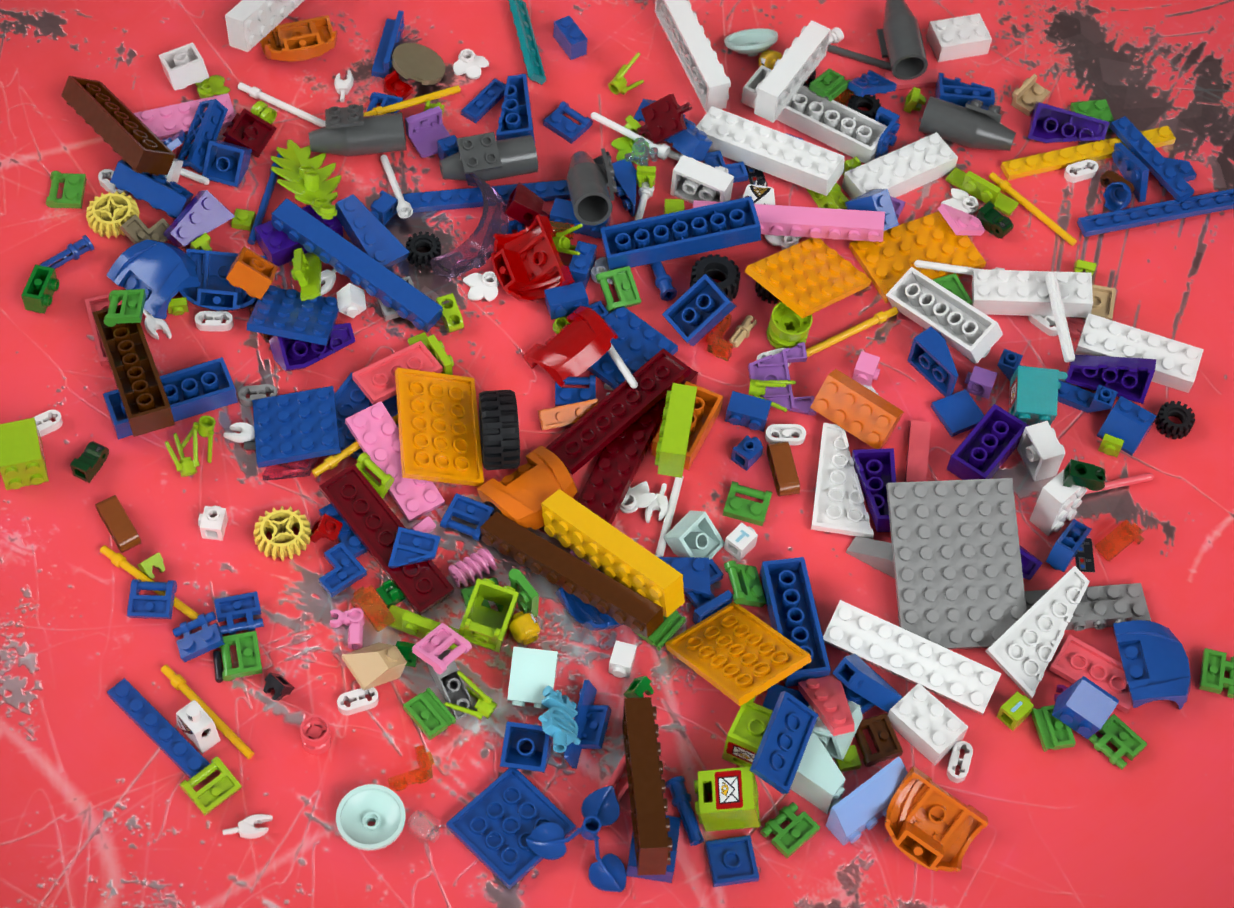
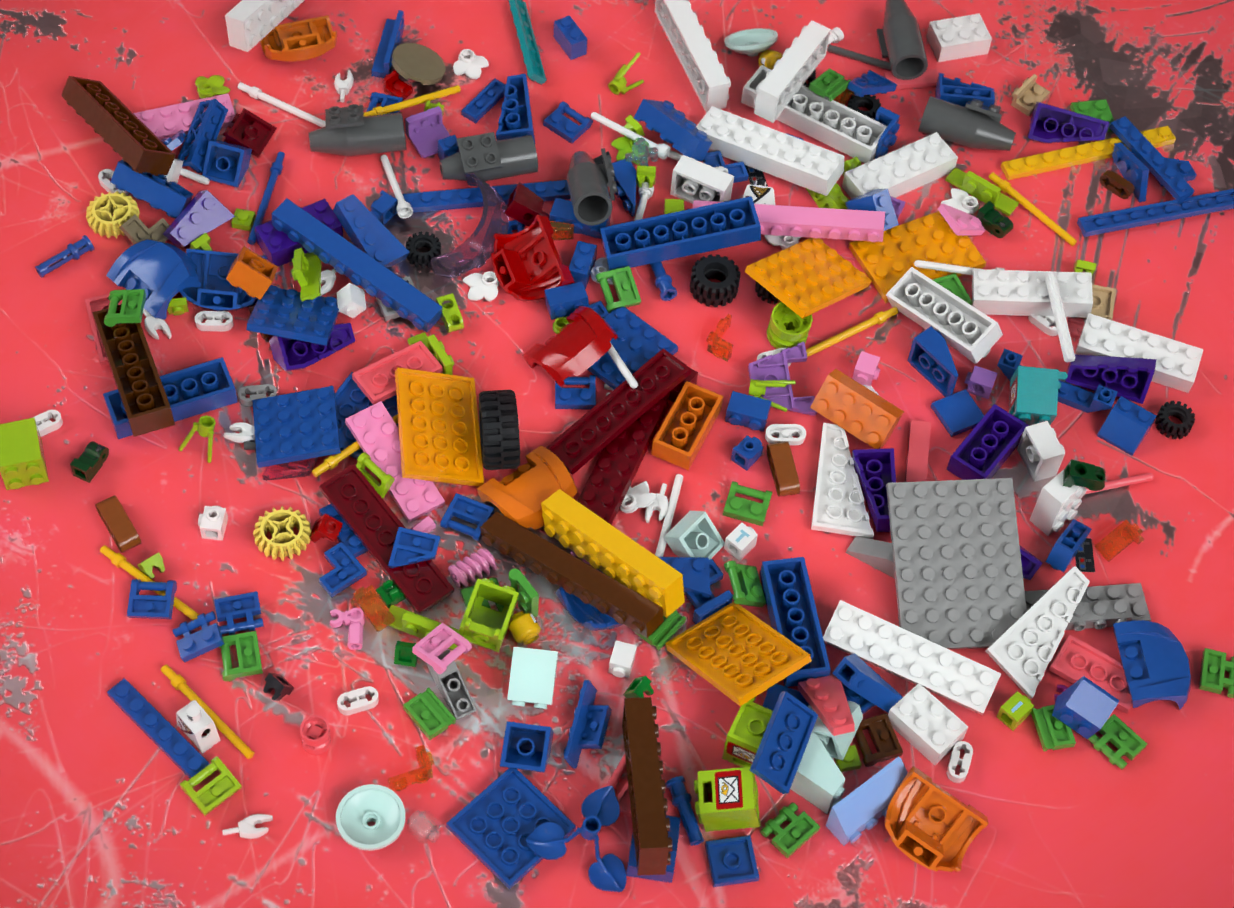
green brick [21,265,60,314] -> none
bright green plate [46,171,86,209] -> none
white brick [158,42,209,90] -> none
lime plant [165,429,200,477] -> none
black piece [213,651,223,683] -> none
lime wheel [250,100,277,124] -> none
lime plant [271,140,341,220] -> none
tan slope [341,642,407,691] -> none
lime plant [444,670,498,720] -> none
orange tile [537,399,598,431] -> none
medium azure torso [539,686,581,753] -> none
lime plant [552,224,583,255] -> none
dark red plate [637,94,692,144] -> none
lime brick [655,383,697,478] -> none
blue brick [662,274,736,347] -> none
tan axle [729,315,757,348] -> none
lime tile [903,87,926,113] -> none
white beam [1064,159,1099,183] -> none
lime plate [1098,433,1124,457] -> none
blue hair [1103,182,1132,211] -> none

